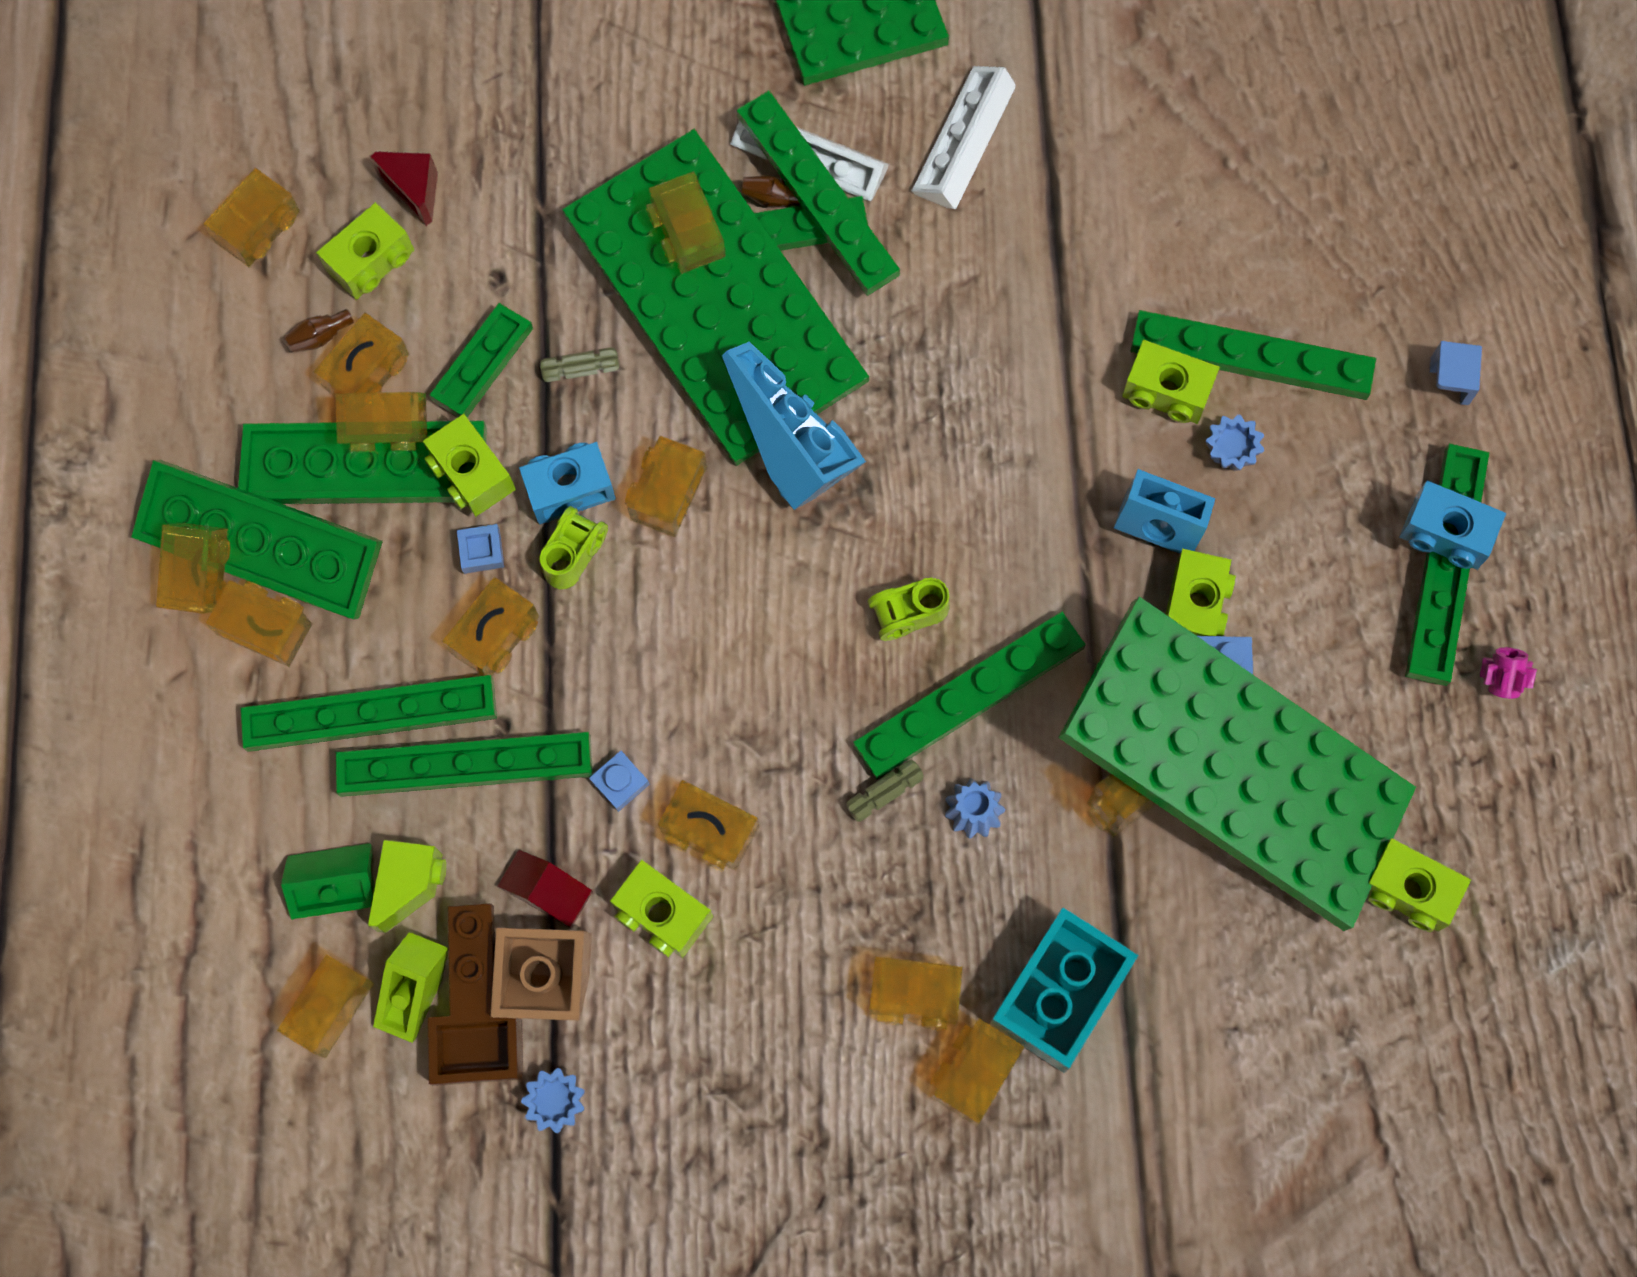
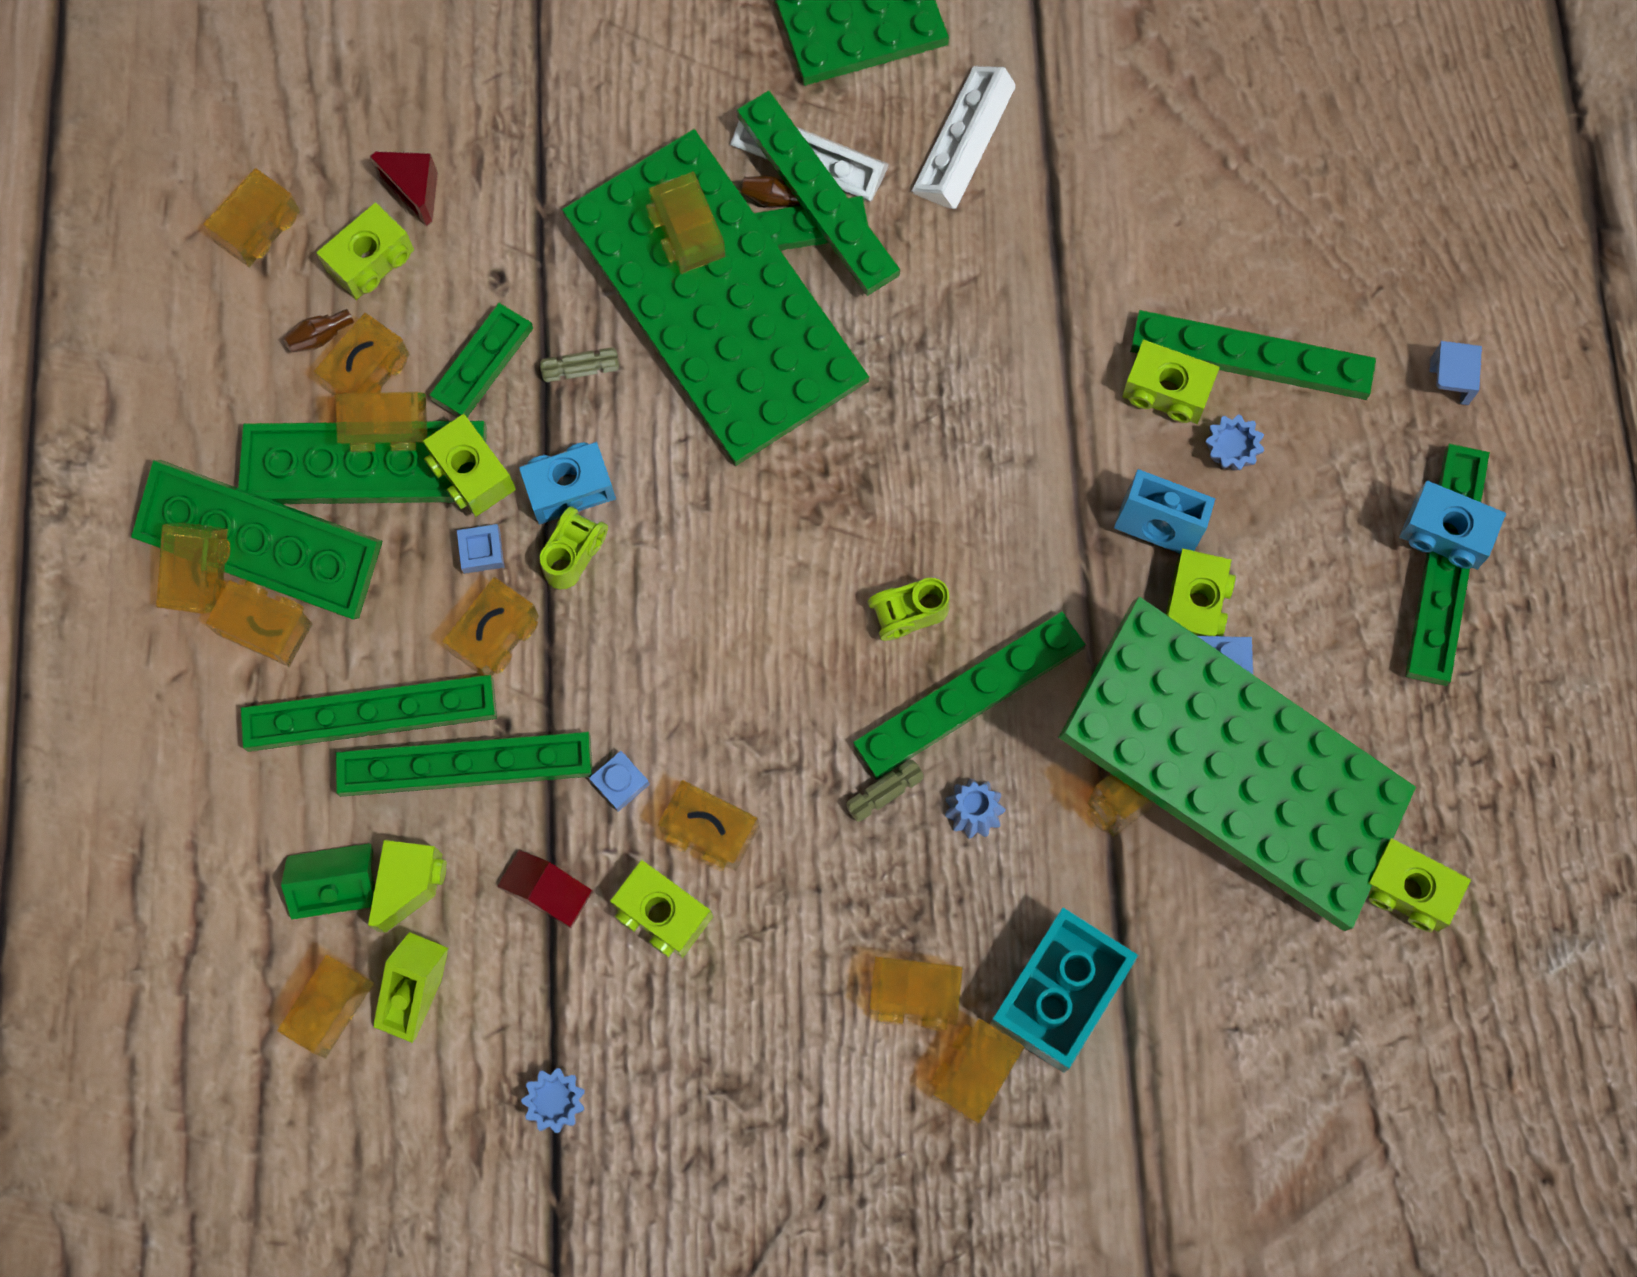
reddish brown plate [428,903,523,1086] -> none
medium nougat slope [491,928,592,1021] -> none
clear yellow brick [625,436,707,538] -> none
dark azure wedge [722,342,866,510] -> none
dark pink gear [1479,647,1537,699] -> none

